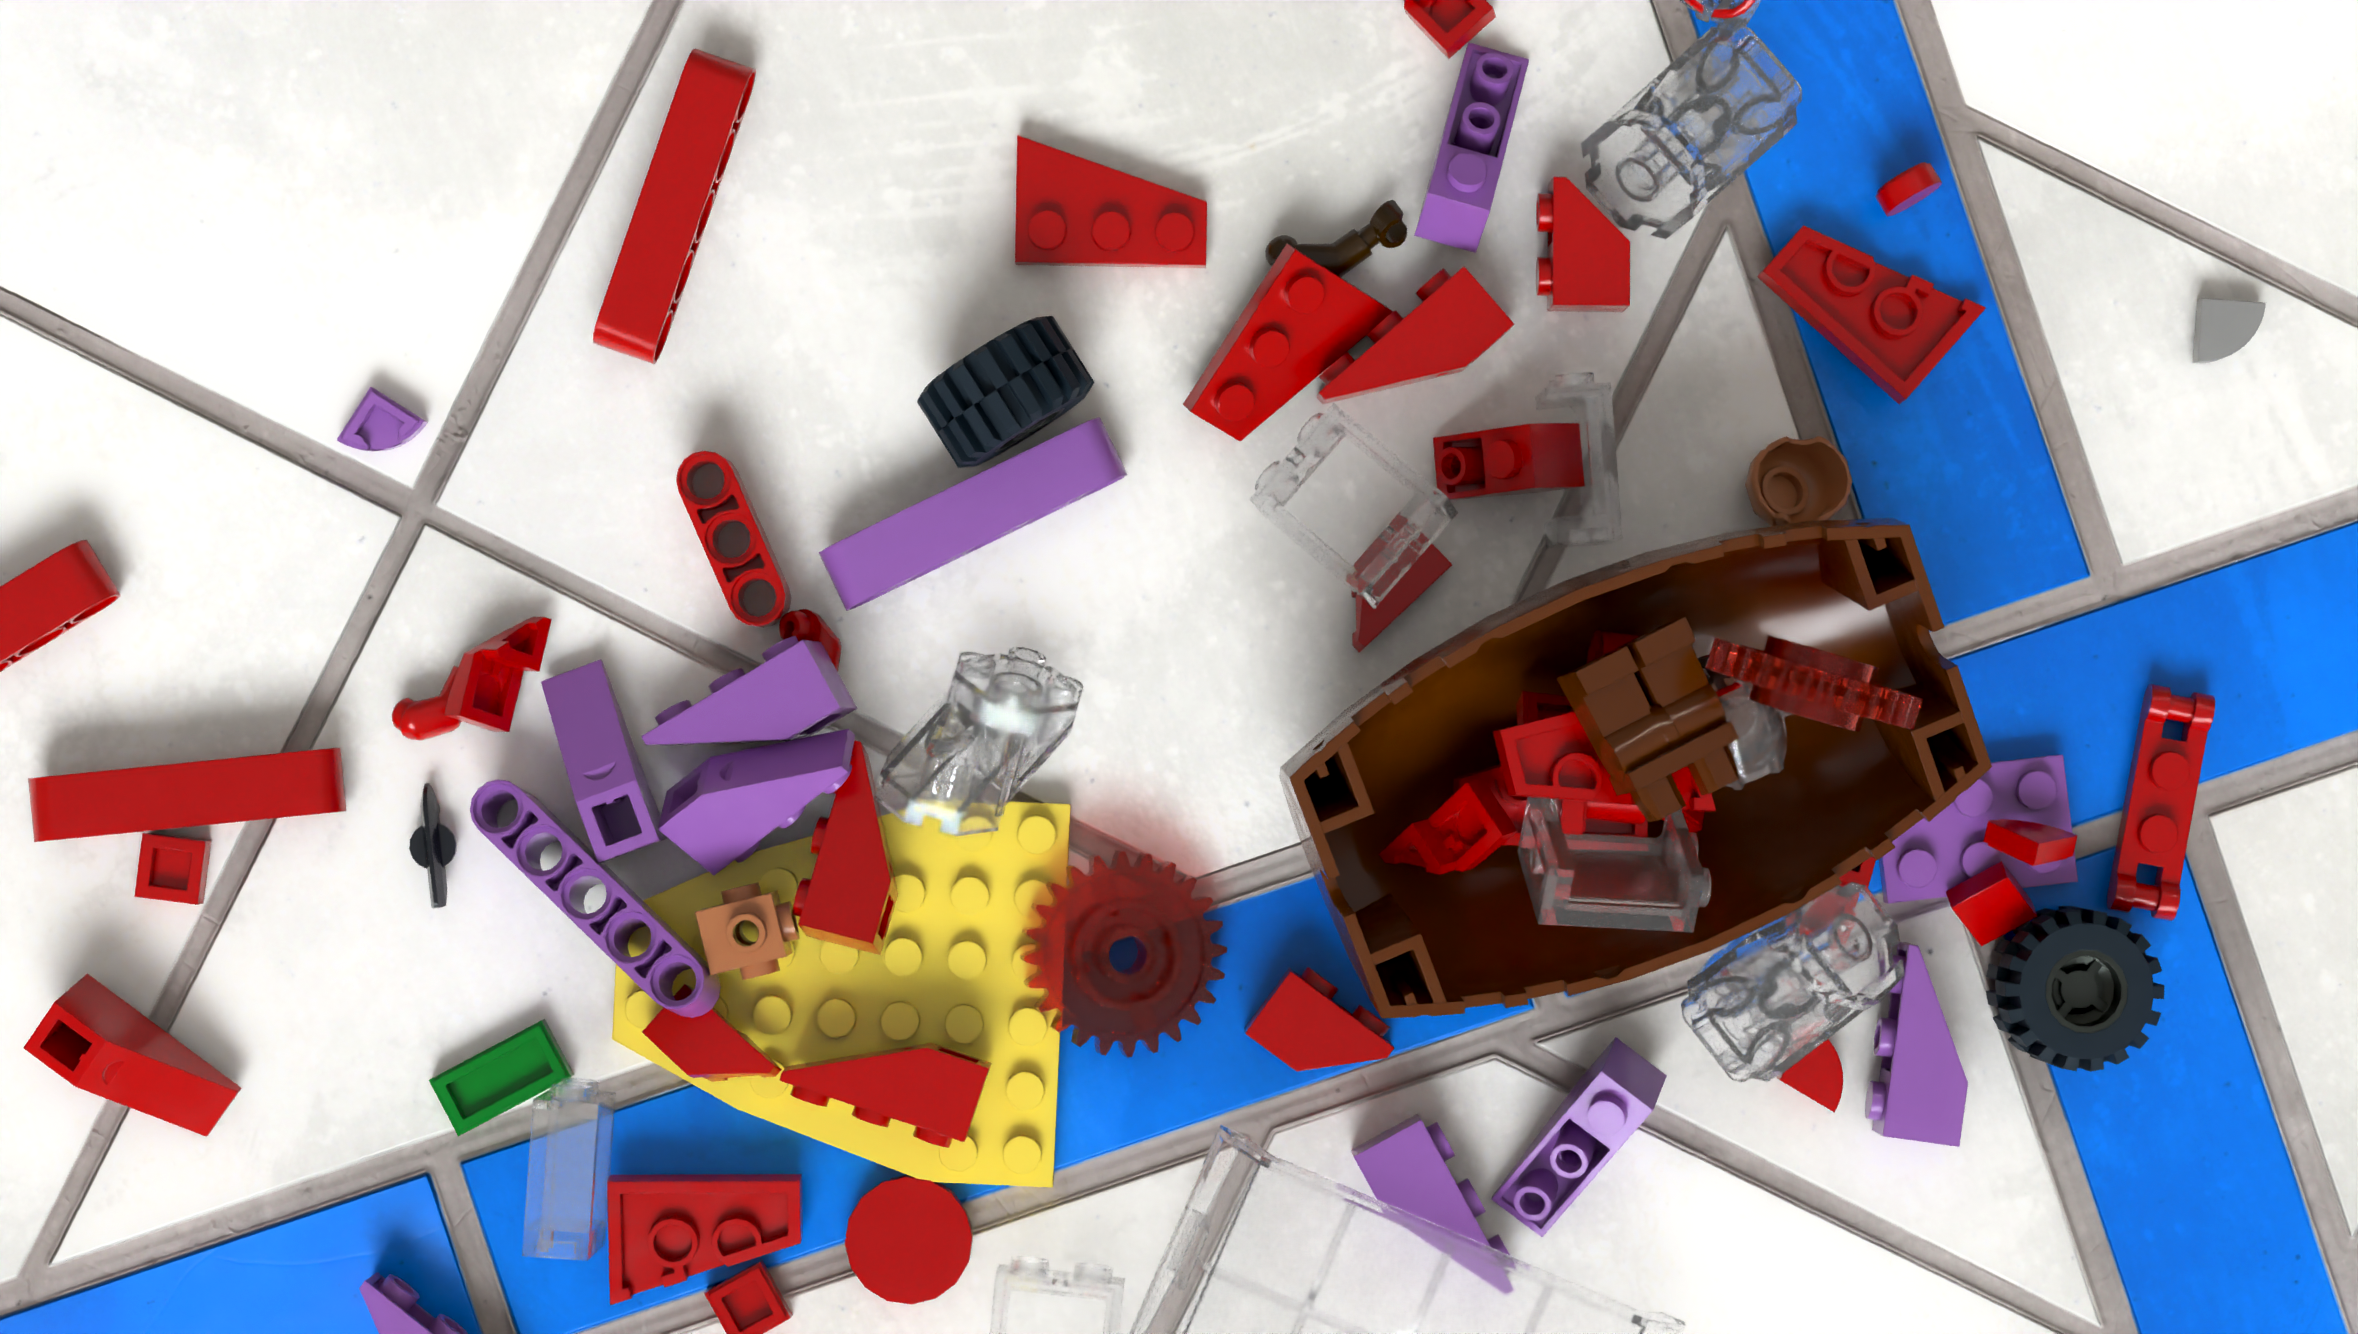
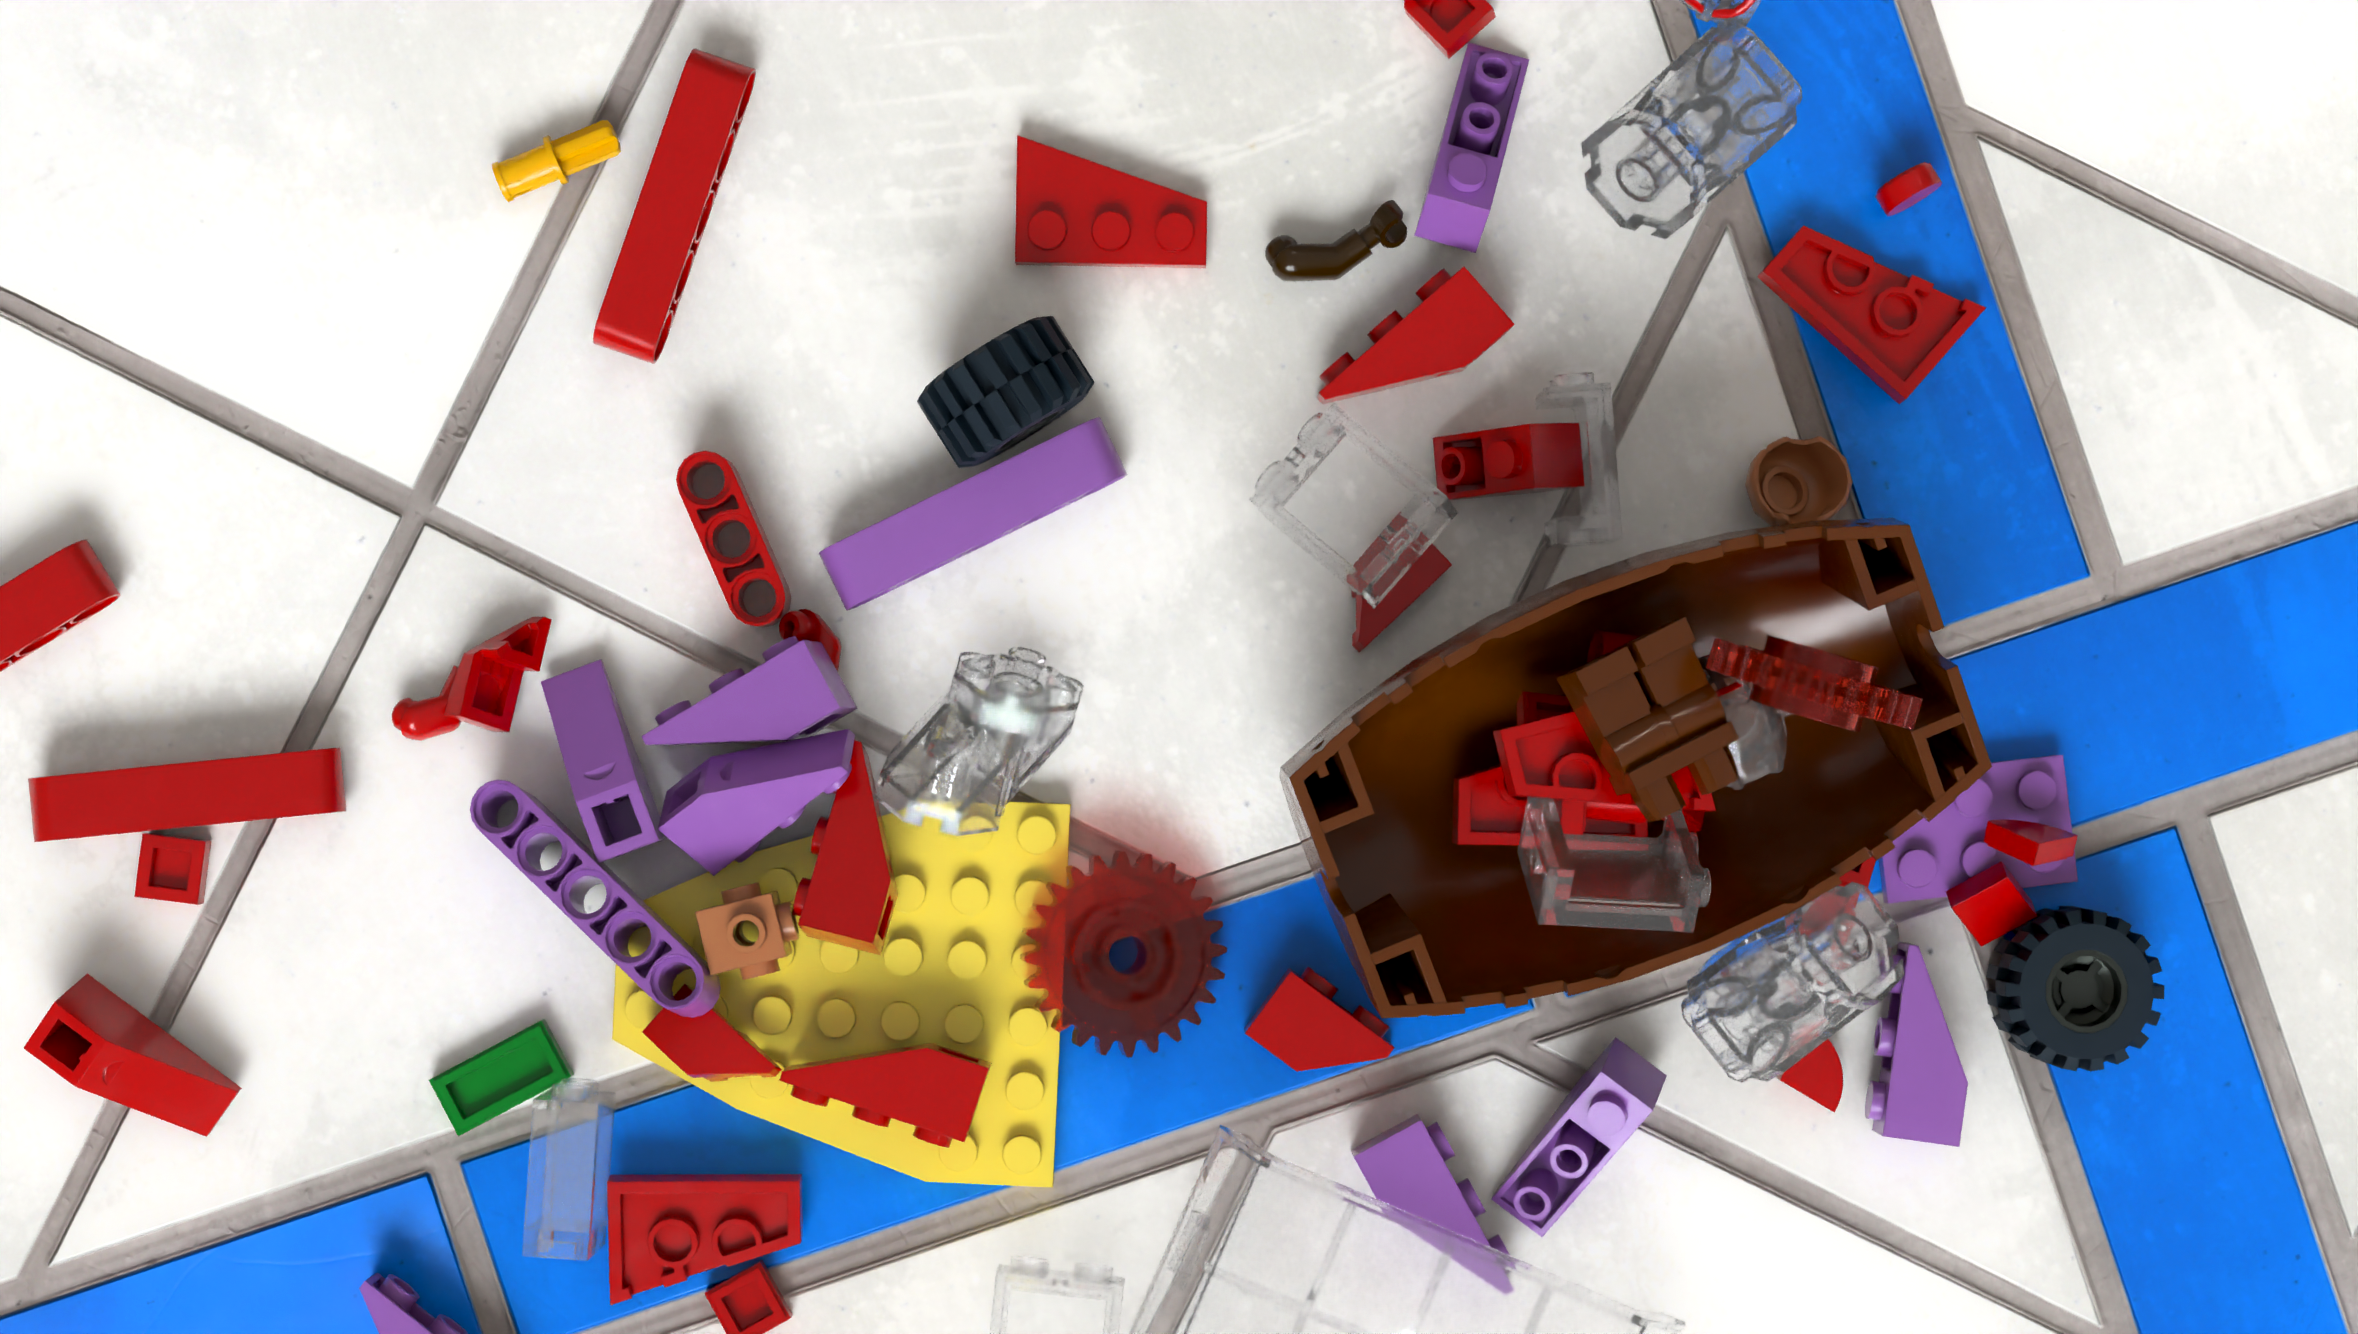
medium lavender tile [337,387,428,452] -> none
black piece [409,783,457,908] -> none
red tile [845,1175,973,1305] -> none
red wing [1183,244,1393,441] -> none
red slope [1379,778,1518,875] -> none
red slope [1536,177,1630,312] -> none
red plate [2107,684,2215,921] -> none
light grey tile [2193,298,2266,363] -> none
none -> yellow axle [492,120,621,202]

